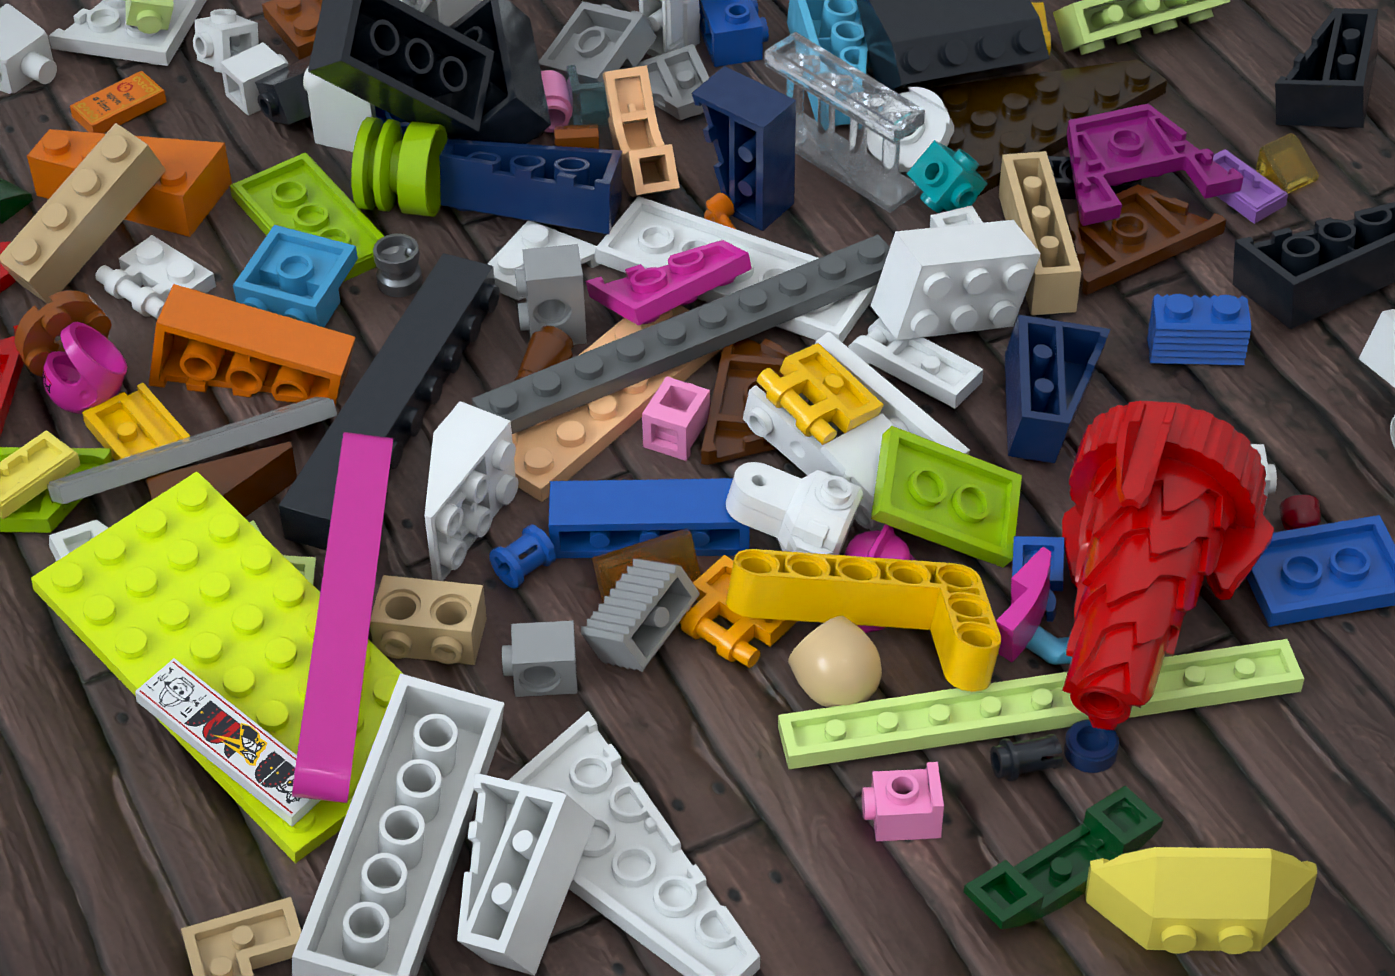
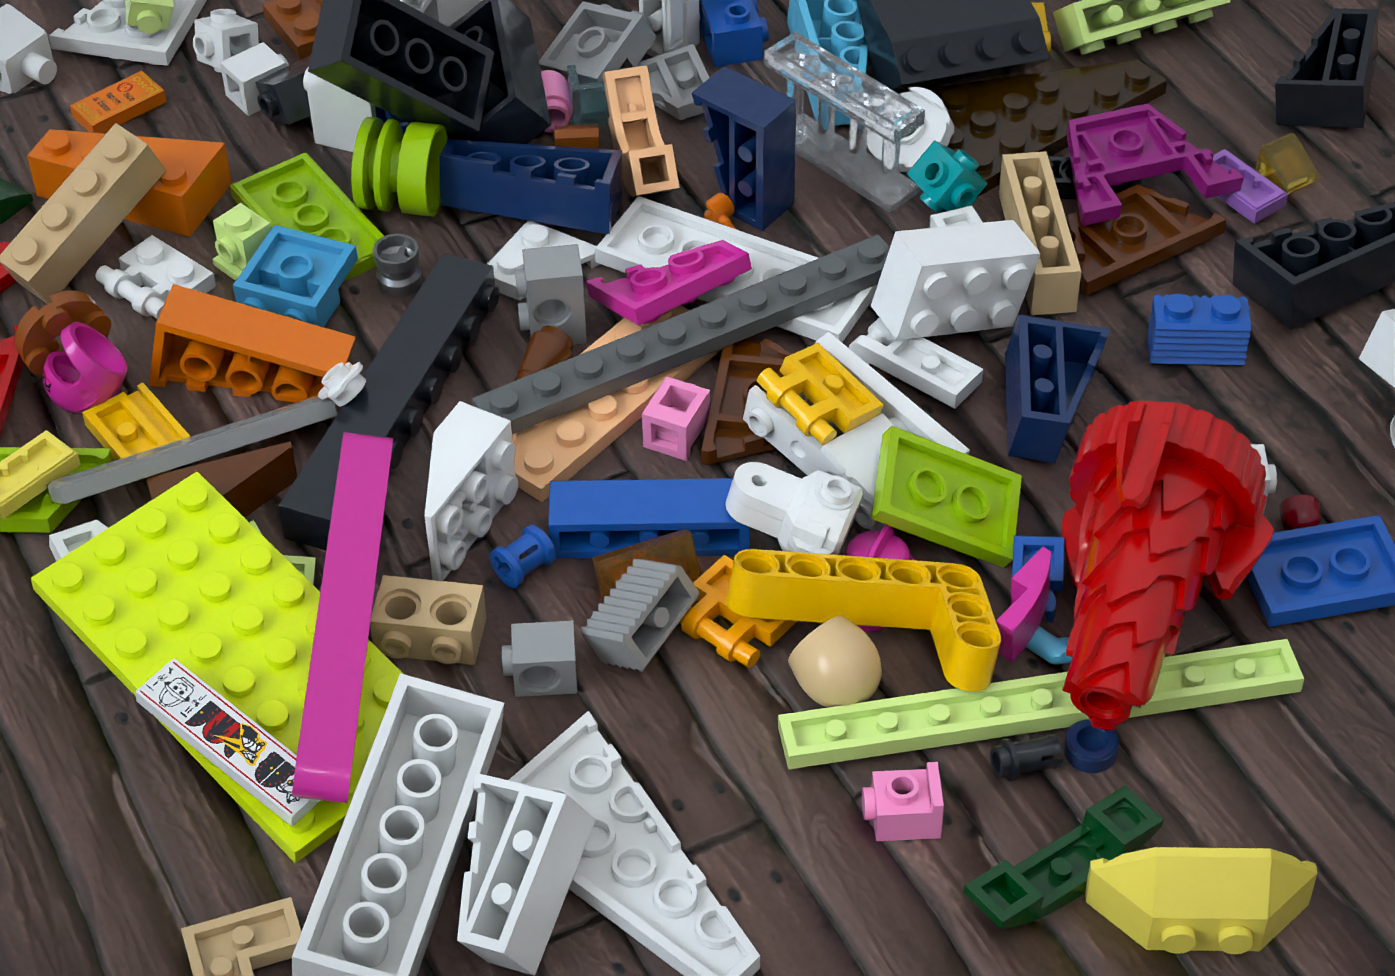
none -> yellowish green brick [213,203,271,281]
none -> white plate [318,362,366,407]

